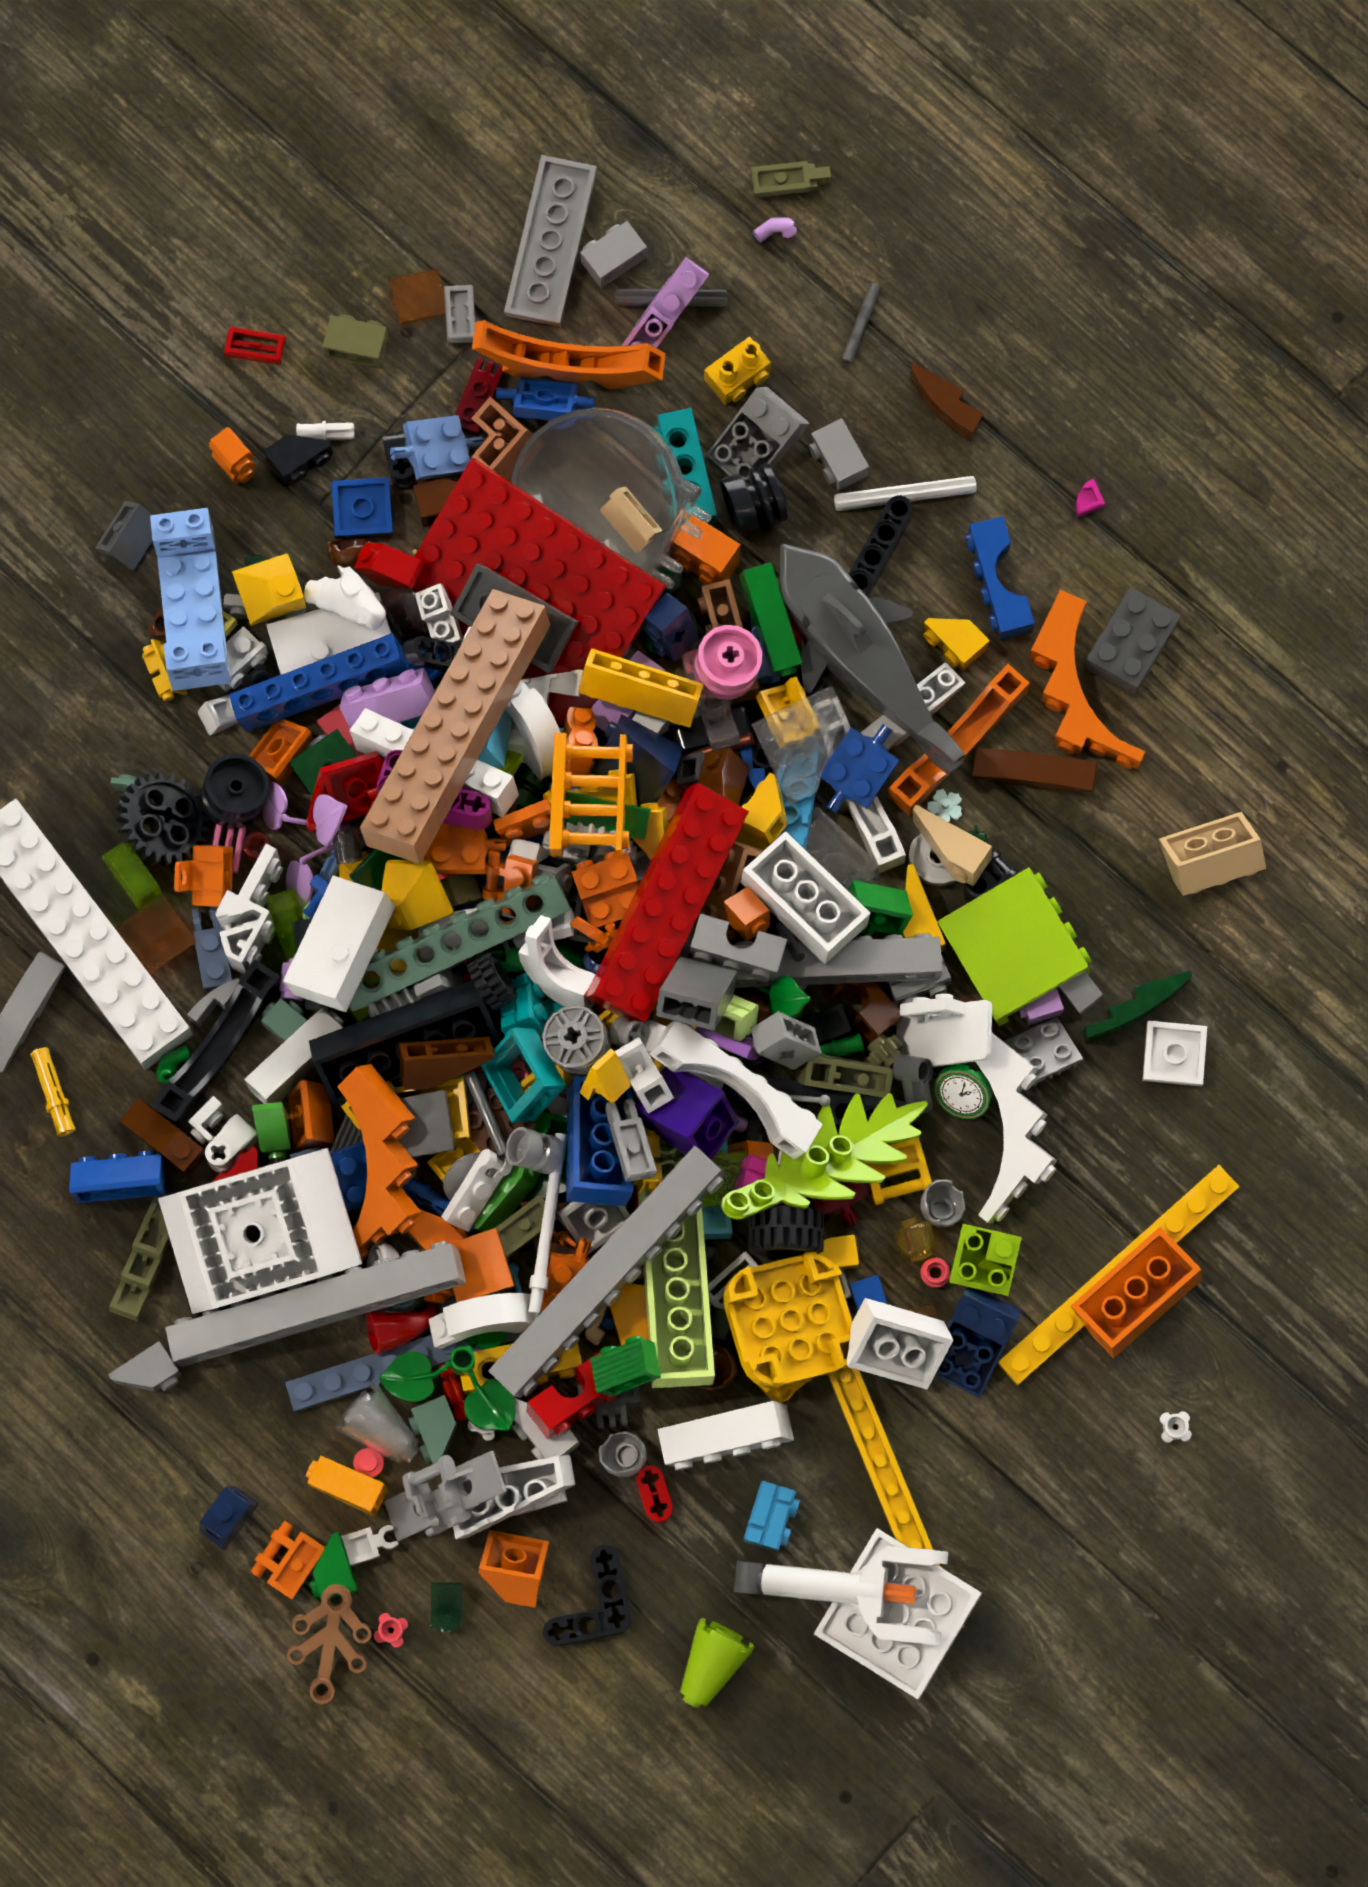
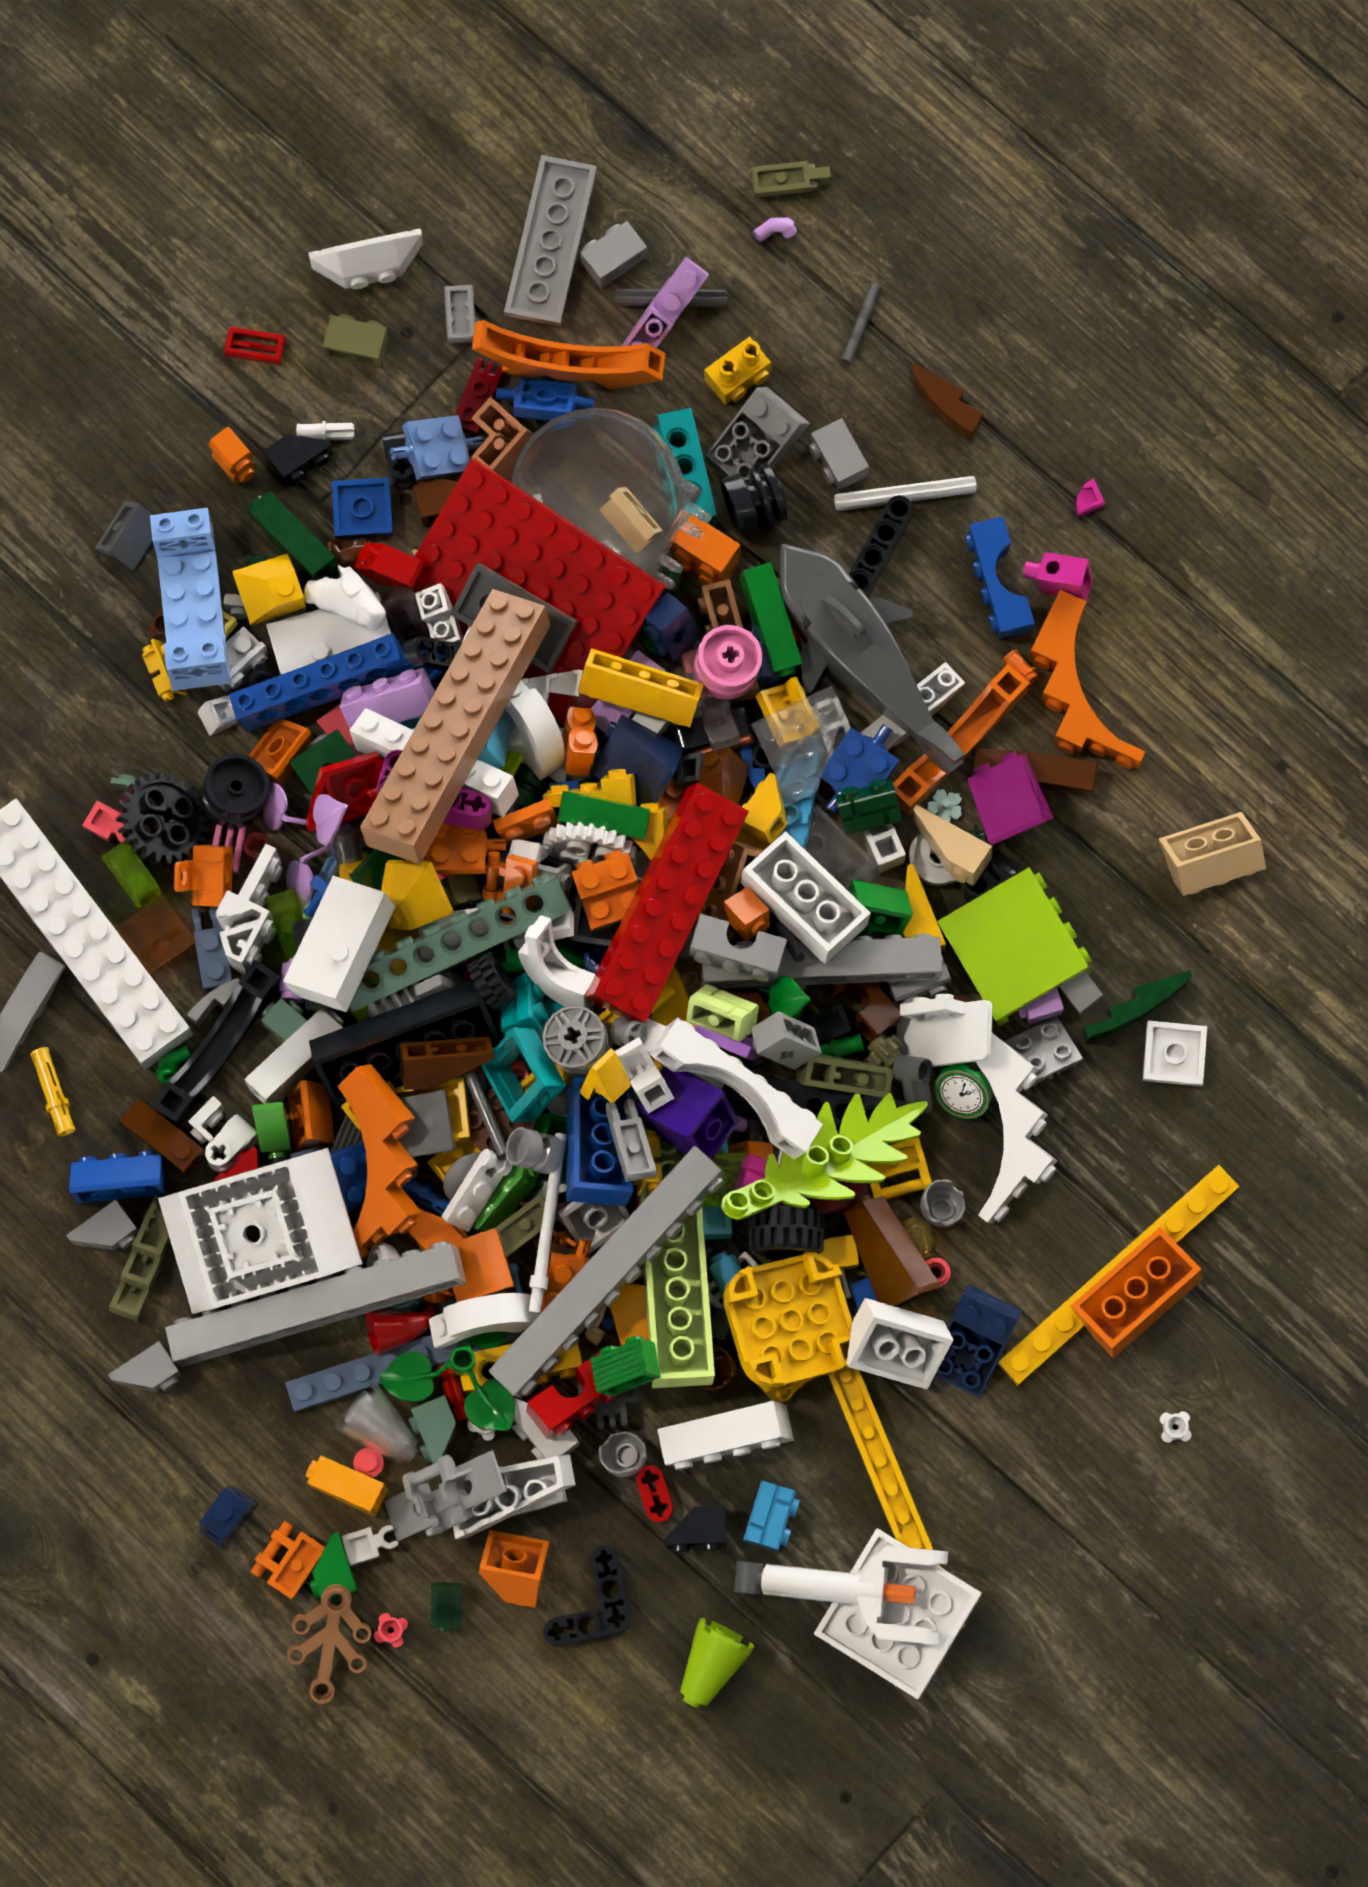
clear orange piece [389,269,446,325] -> none
light orange fence [549,733,633,858] -> none
orange piece [570,916,617,953] -> none
dark grey brick [656,956,737,1031] -> none
light grey hinge [777,1090,830,1107] -> none
yellow slope [923,618,990,672] -> none
lime slope [949,1224,1022,1296] -> none
dark grey brick [1084,587,1181,697] -> none
none -> light grey slope [66,1200,138,1251]
none -> coral plate [82,801,131,847]
none -> dark green slope [248,491,339,582]
none -> white wedge [309,229,423,289]
none -> black slope [665,1505,727,1553]
none -> dark azure brick [708,1251,742,1293]
none -> dark green brick [835,779,903,835]
none -> reddish brown slope [843,1195,941,1308]
none -> magenta slope [967,751,1053,845]
none -> orange pin [1002,649,1039,686]
none -> dark pink torso [1023,553,1093,601]

